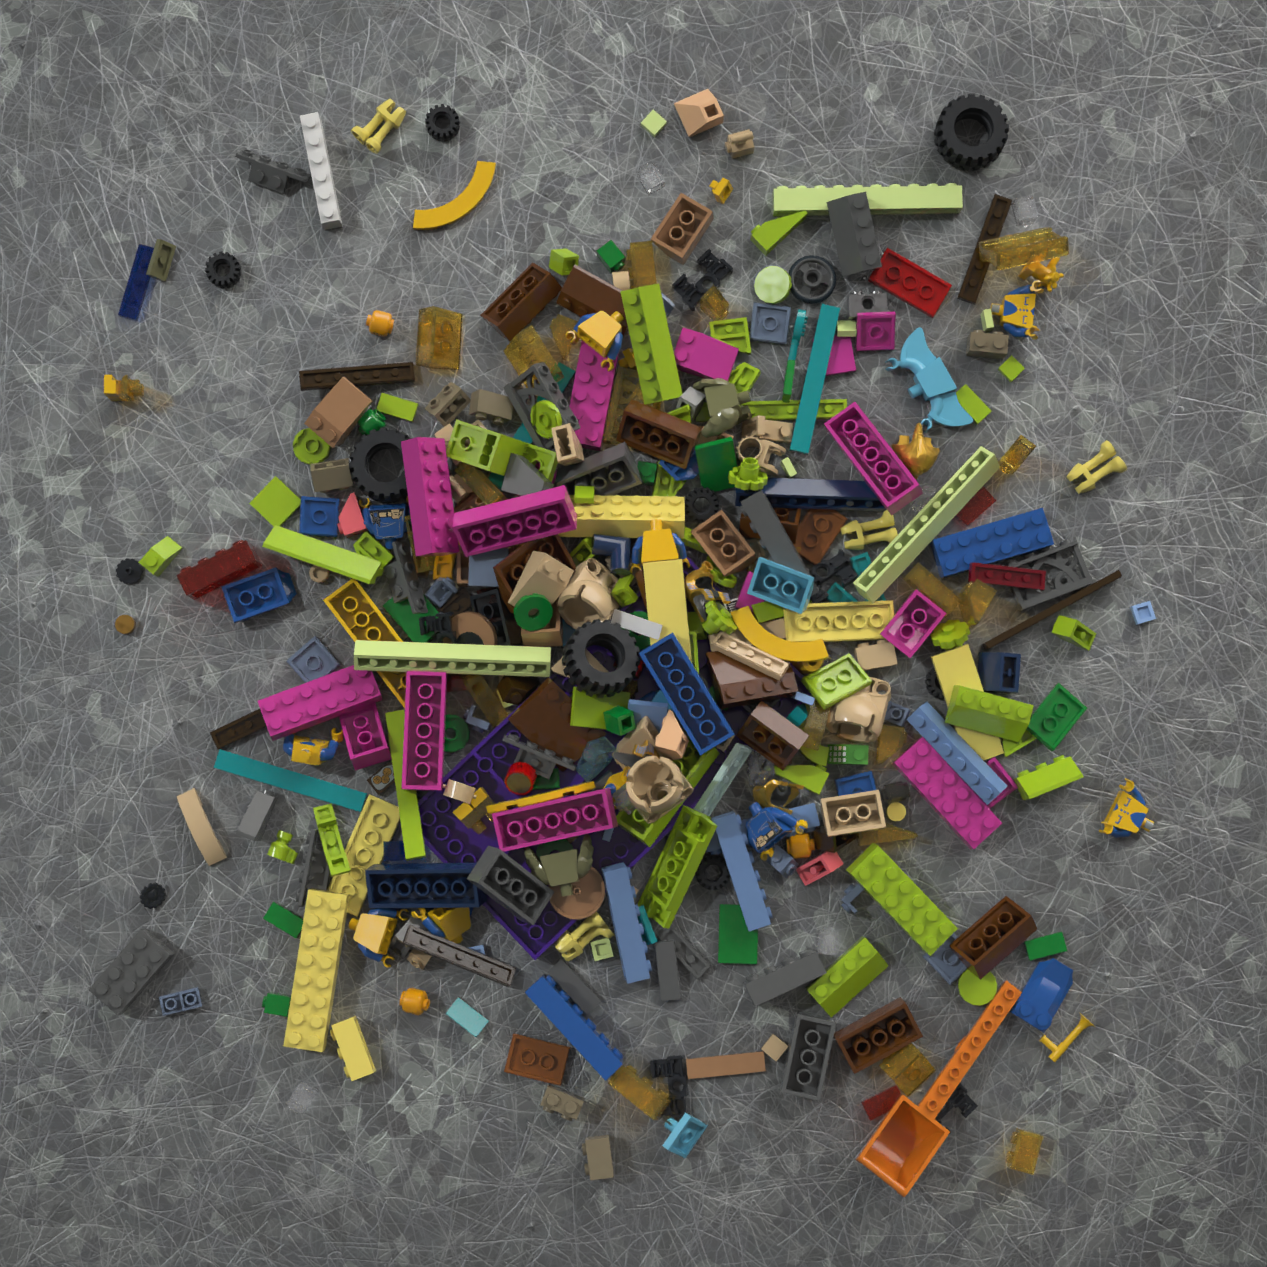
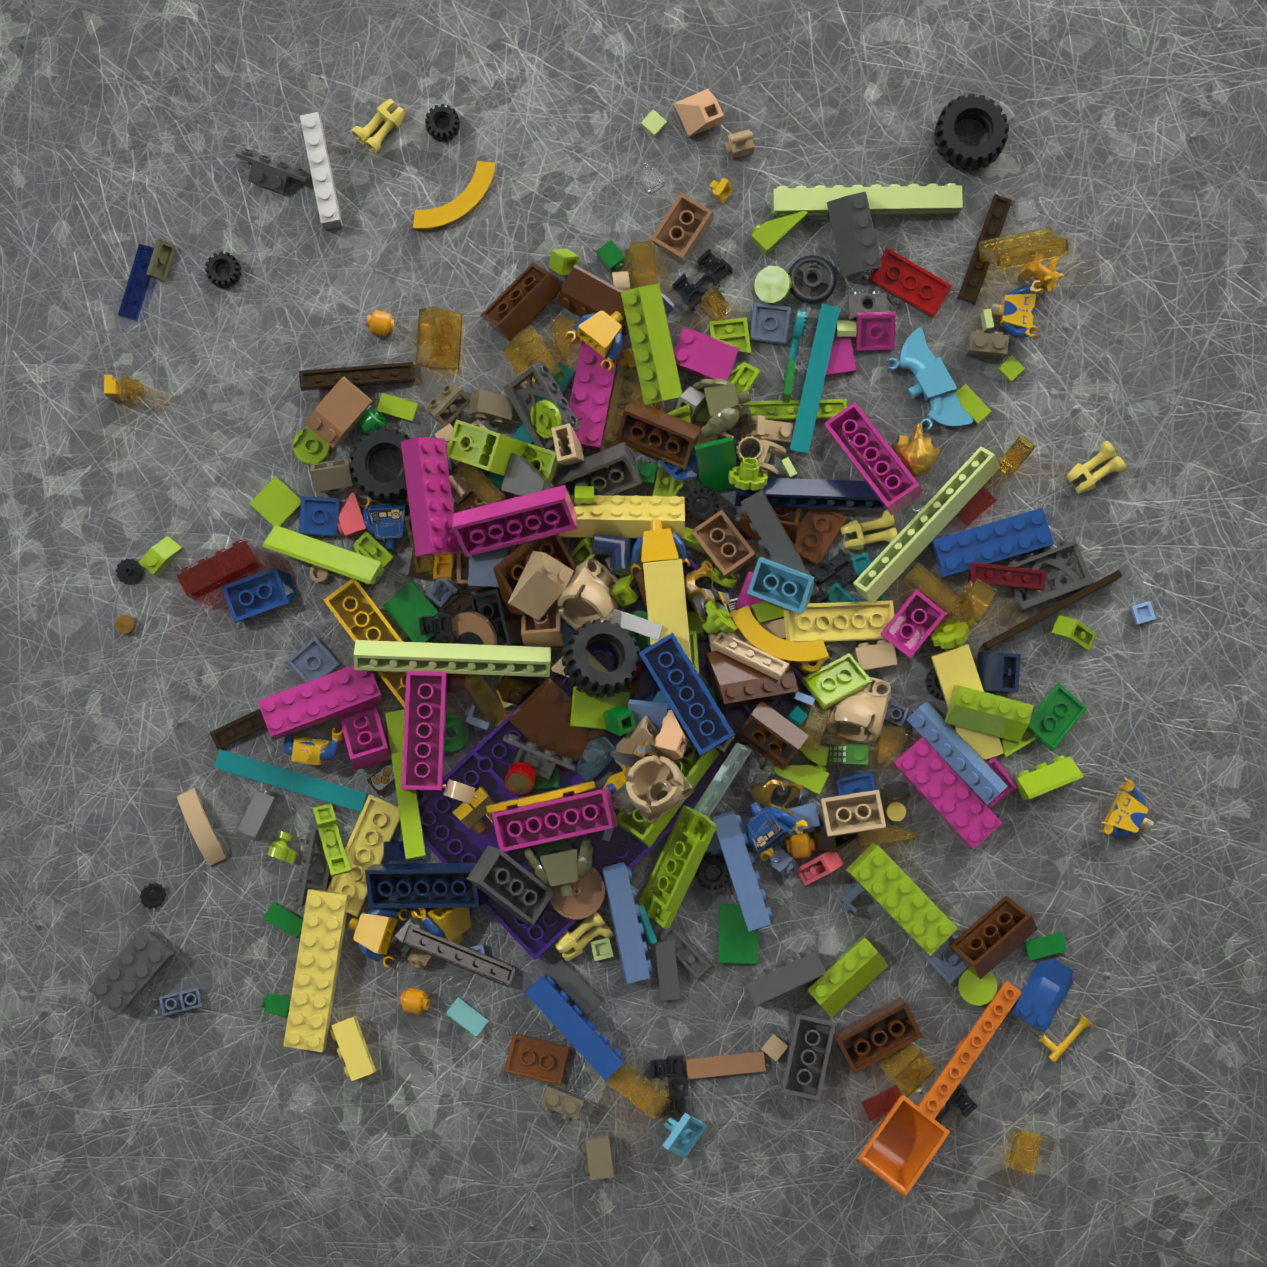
dark grey bracket [384,541,428,614] -> none
green tile [514,593,553,631] -> none

